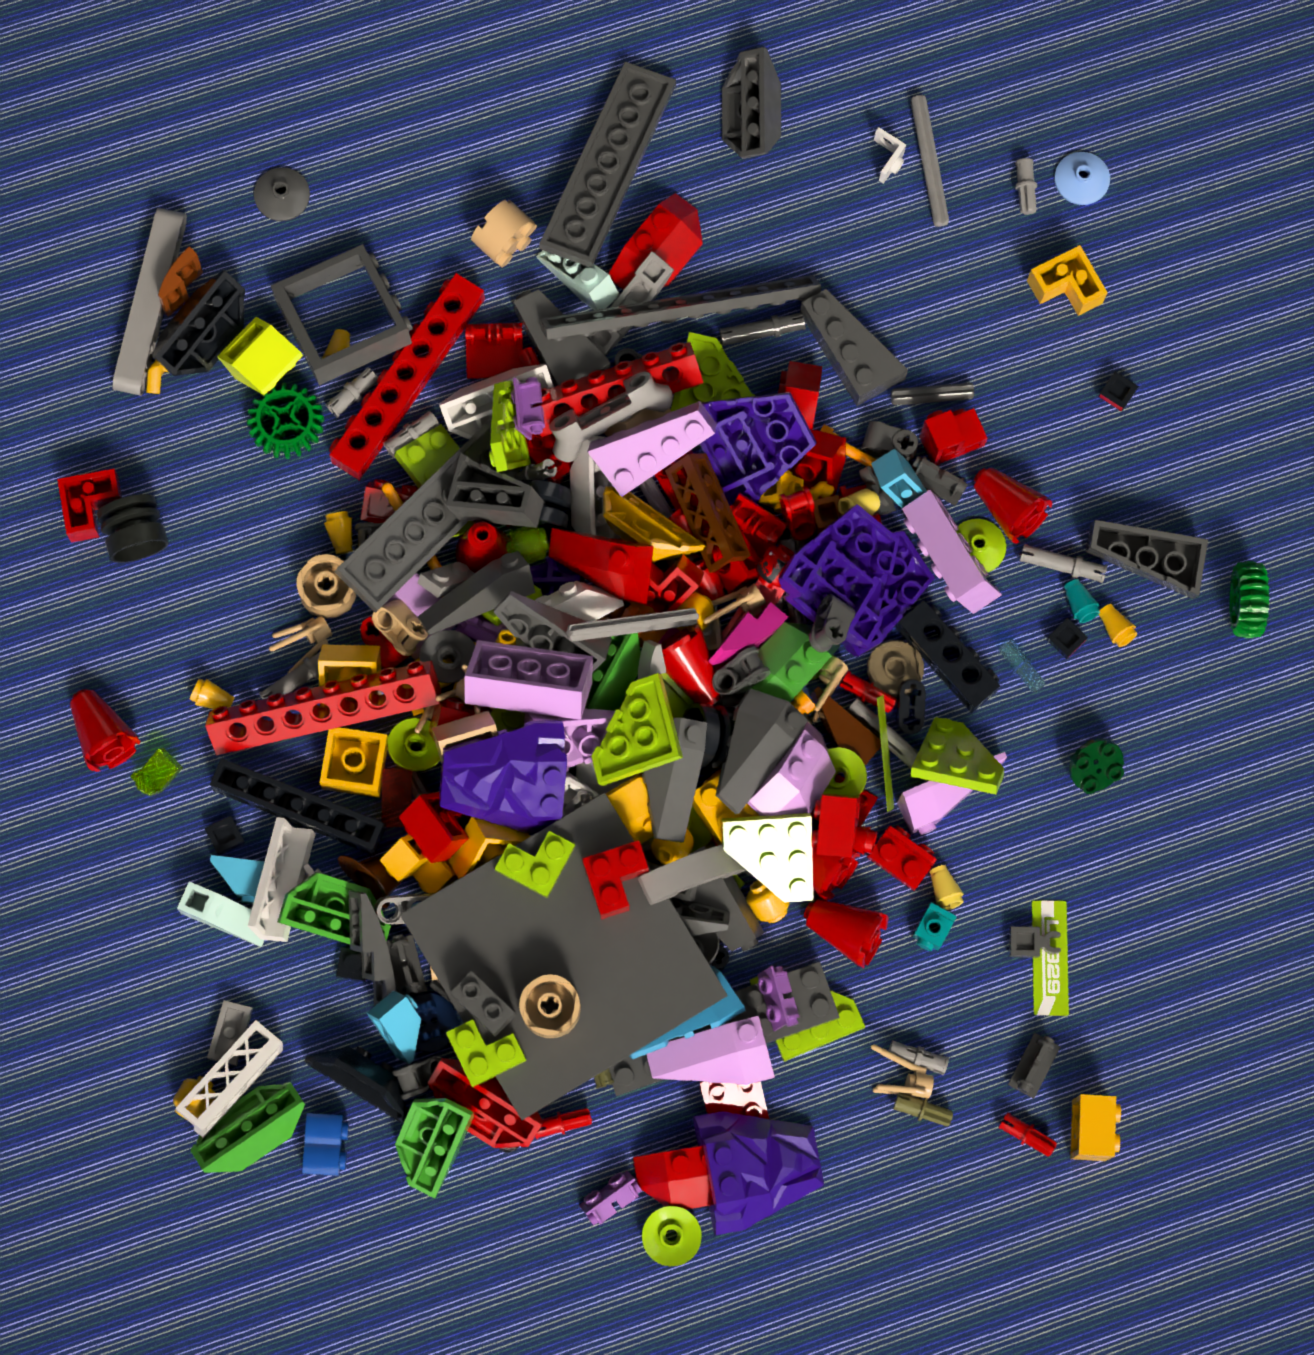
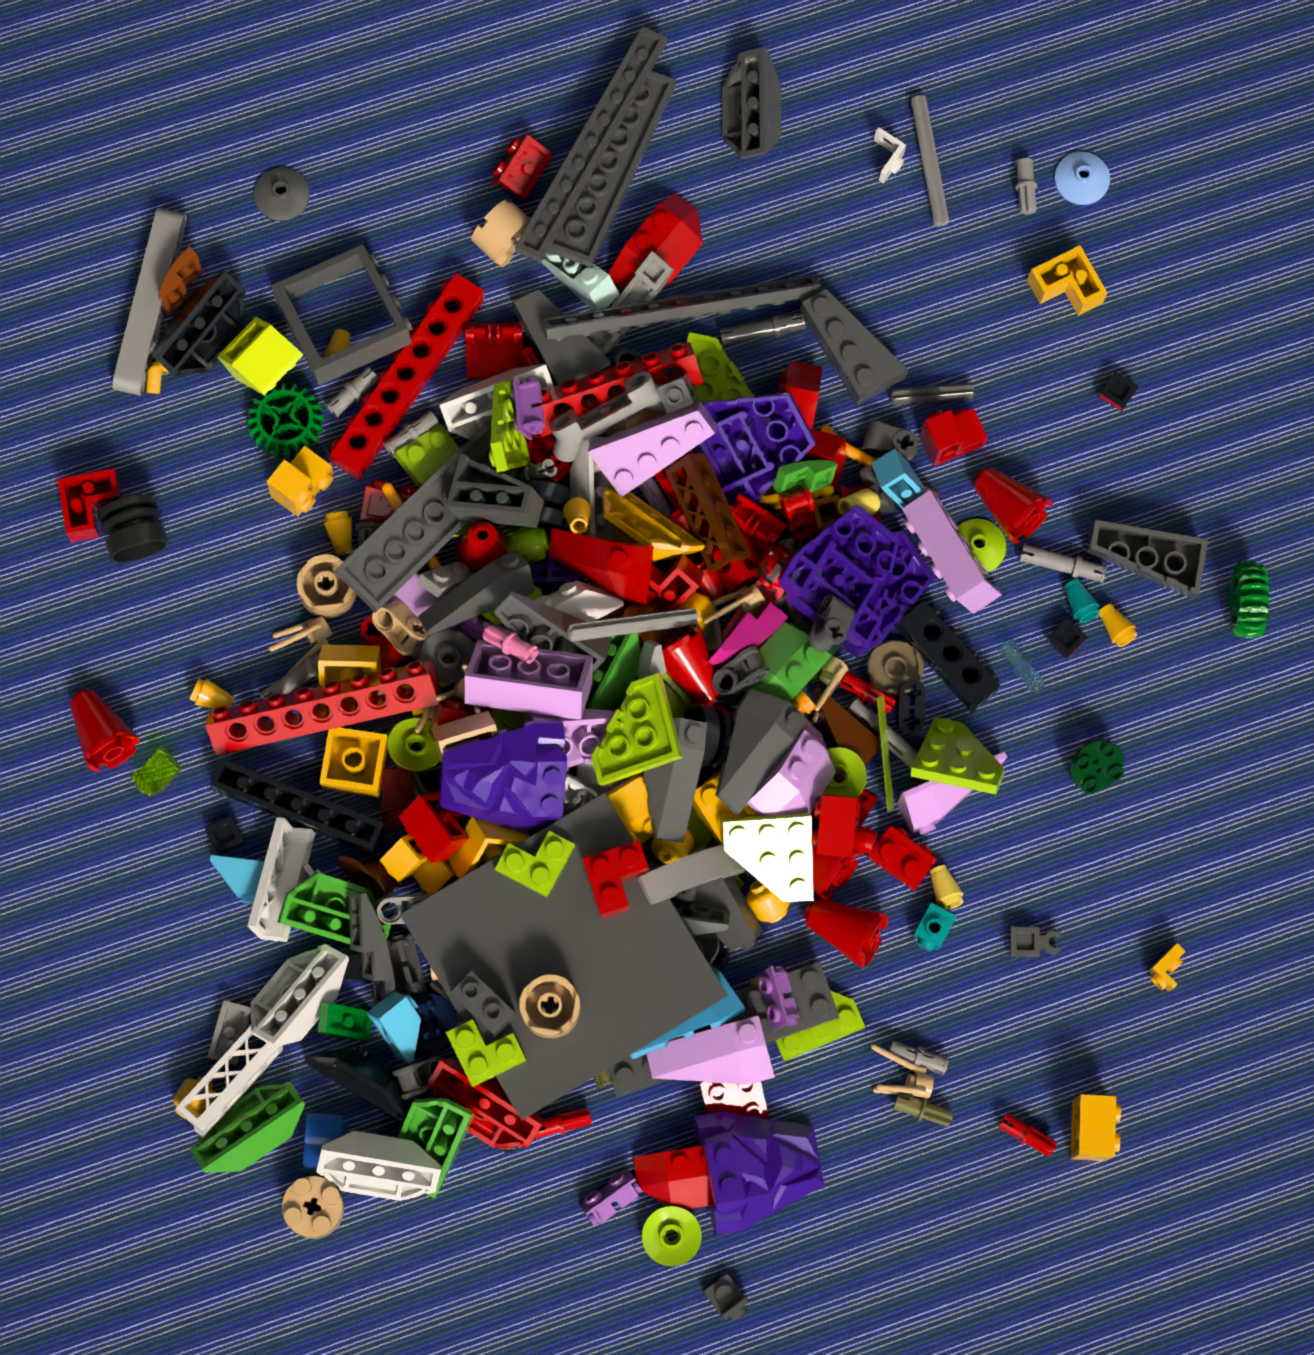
light aqua slope [177,881,265,947] -> none
dark grey hinge [912,456,968,506] -> none
dark grey hinge [1008,1033,1060,1099] -> none
lime sticker [1032,901,1069,1016] -> none
none -> white wedge [250,944,349,1047]
none -> yellow brick [266,446,334,517]
none -> tan brick [282,1176,345,1239]
none -> white wedge [316,1131,441,1201]
none -> green slope [318,1003,372,1041]
none -> bright pink axle [482,625,538,664]
none -> red bracket [490,134,554,201]
none -> dark grey plate [515,27,667,263]
none -> yellow cone [563,497,592,534]
none -> dark grey bracket [657,372,698,414]
none -> dark grey bracket [703,1274,749,1322]
none -> bright green slope [773,460,837,494]
none -> yellow bracket [1148,943,1186,992]

